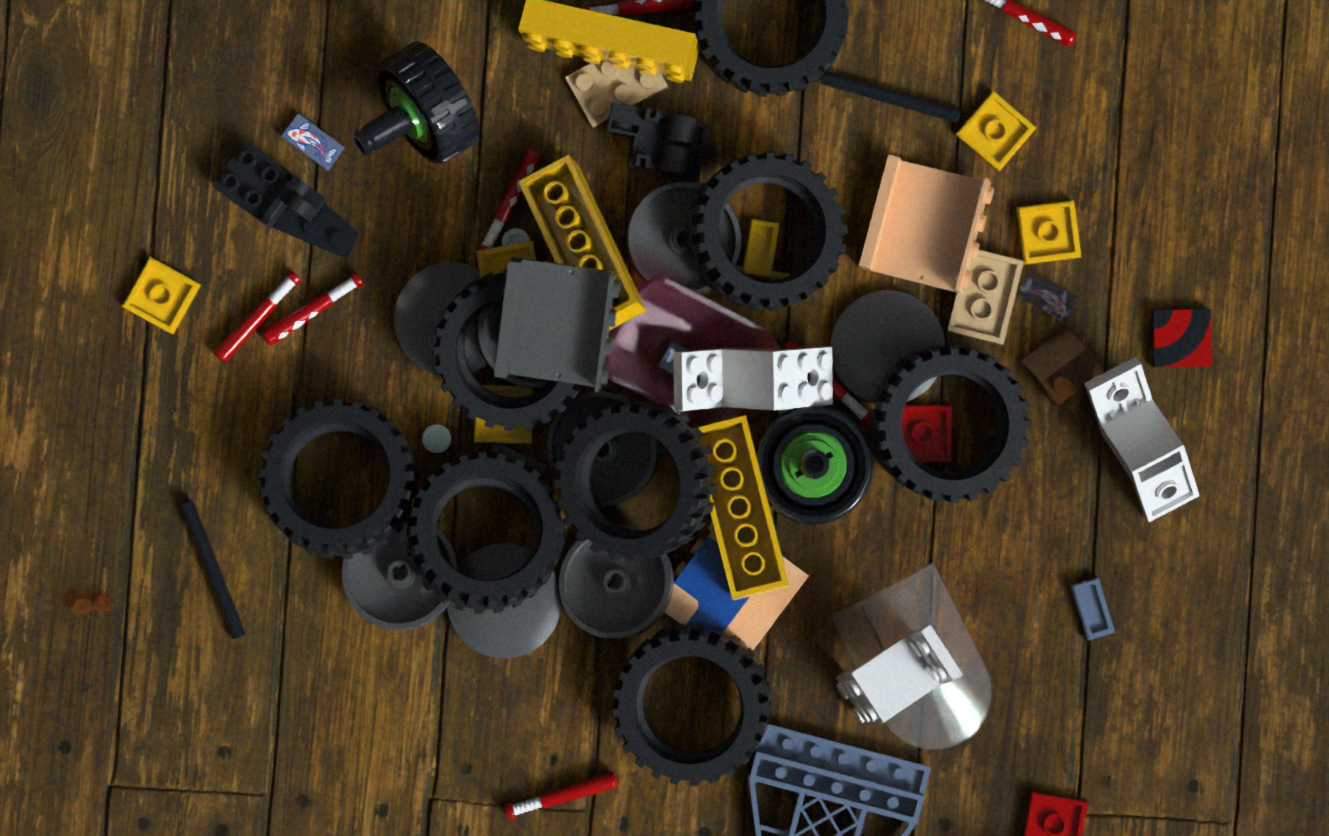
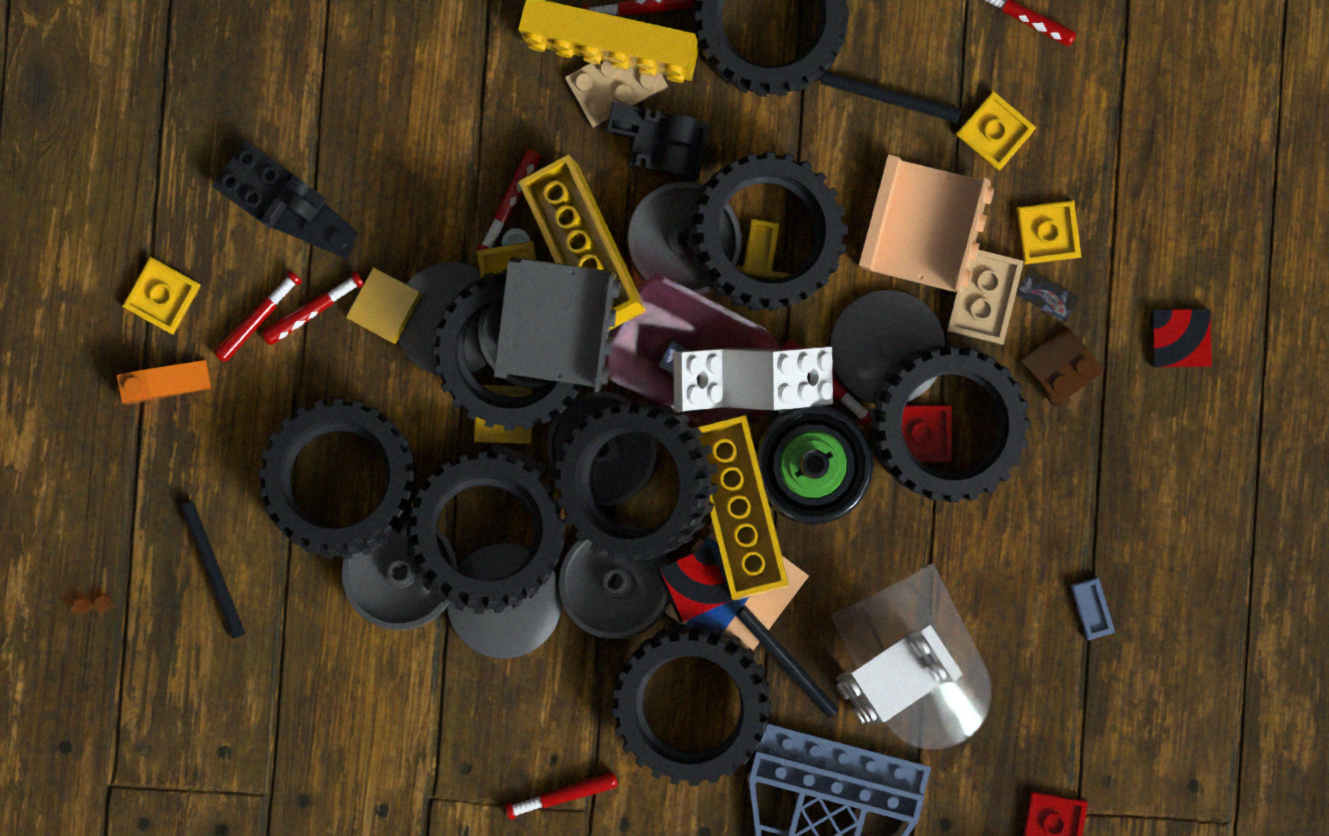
tile [281,113,345,171] -> none
black wheel [353,42,480,164] -> none
light aqua tile [422,424,451,453] -> none
white bracket [1084,357,1200,522] -> none
none -> orange slope [117,360,212,405]
none -> yellow tile [346,267,423,344]
none -> tile [657,546,733,623]
none -> black piece [735,605,839,718]

